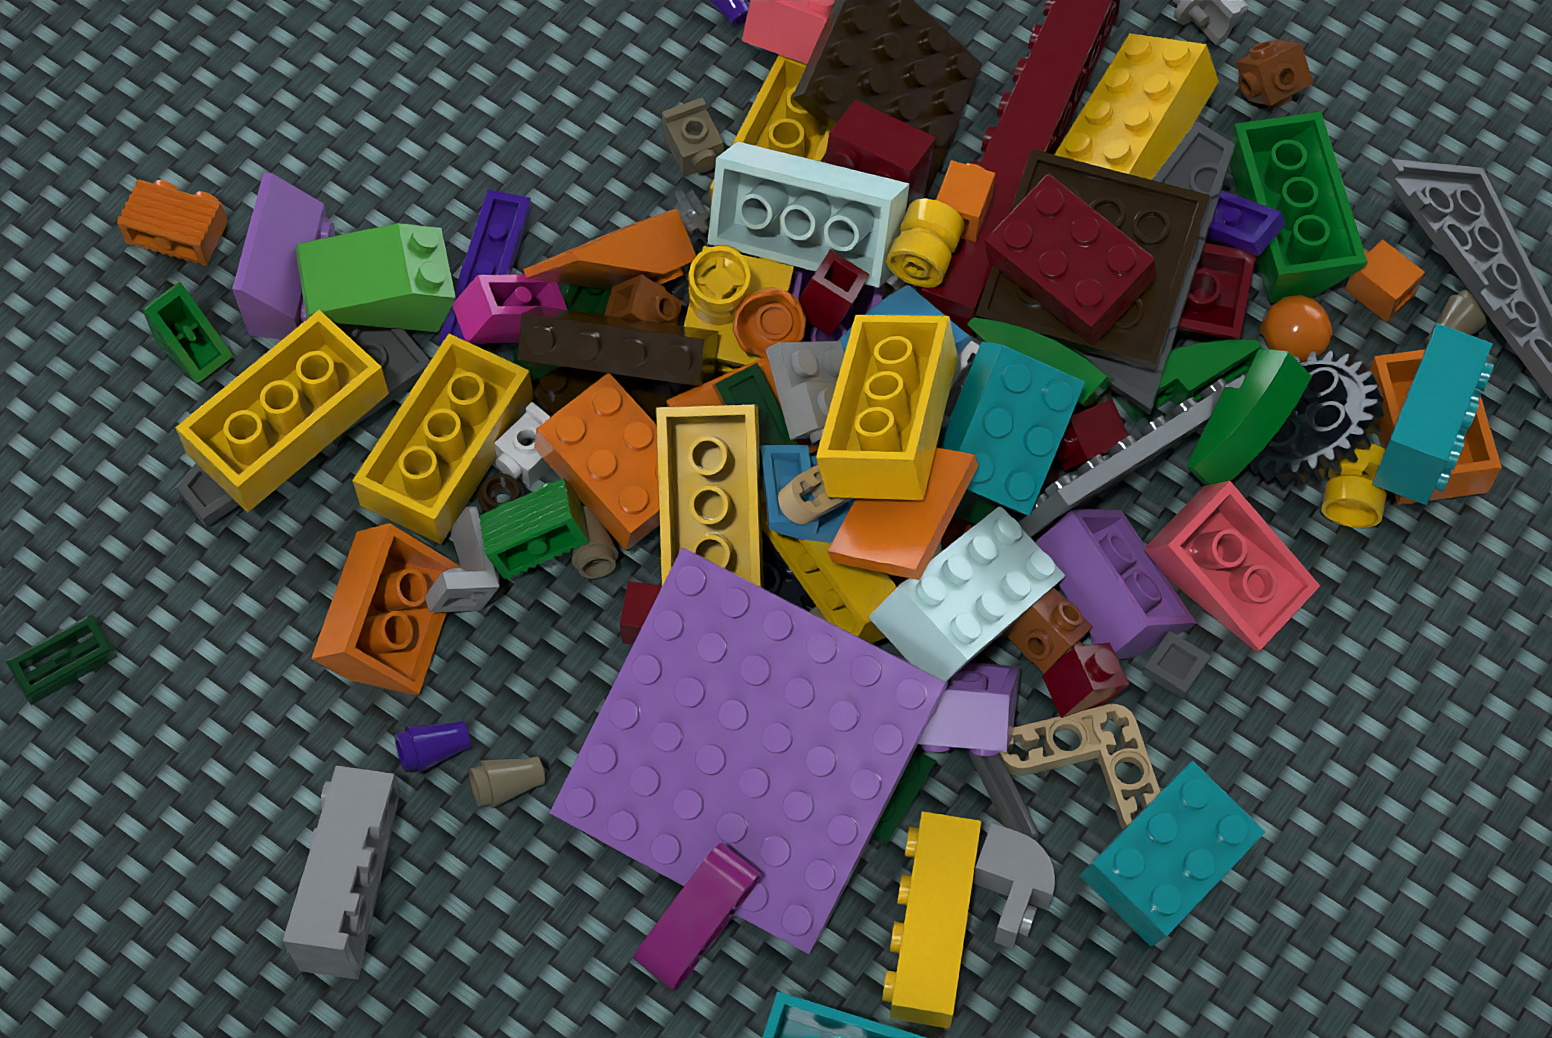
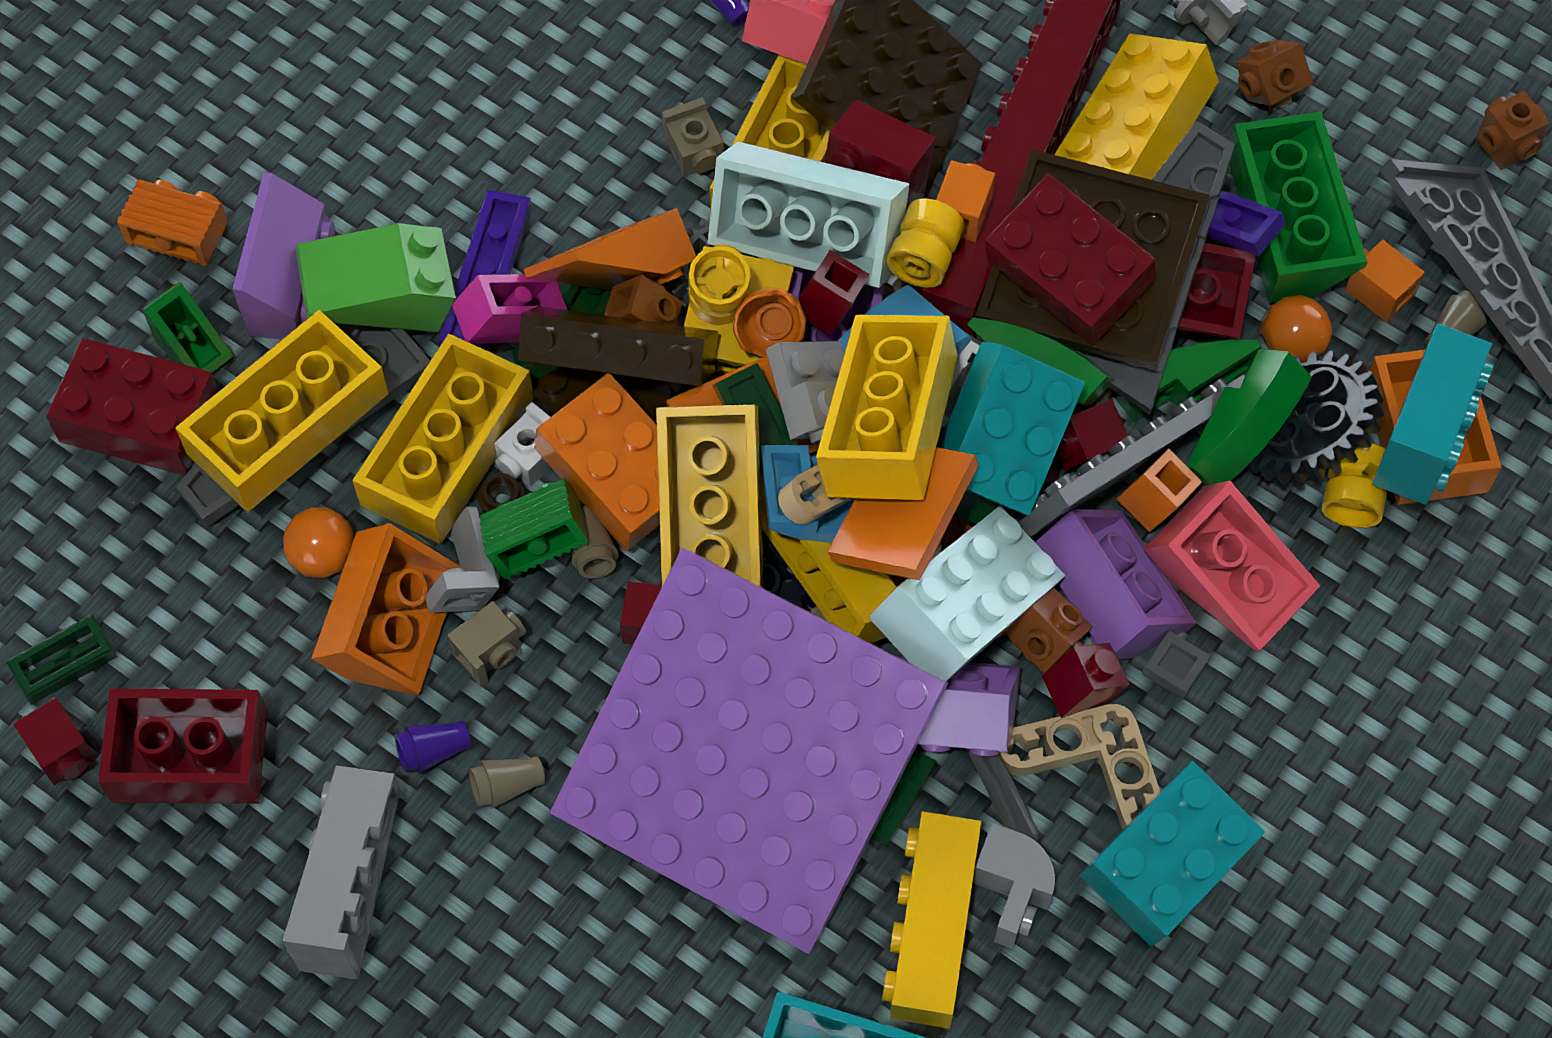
magenta beam [633,842,762,991] -> none
dark grey axle [674,189,710,233] -> none
none -> dark red brick [13,697,96,785]
none -> dark red brick [46,338,219,476]
none -> dark red brick [98,689,268,804]
none -> orange hair [283,507,354,579]
none -> dark tan brick [447,601,526,688]
none -> orange brick [1117,448,1202,532]
none -> dark orange brick [1476,91,1550,170]

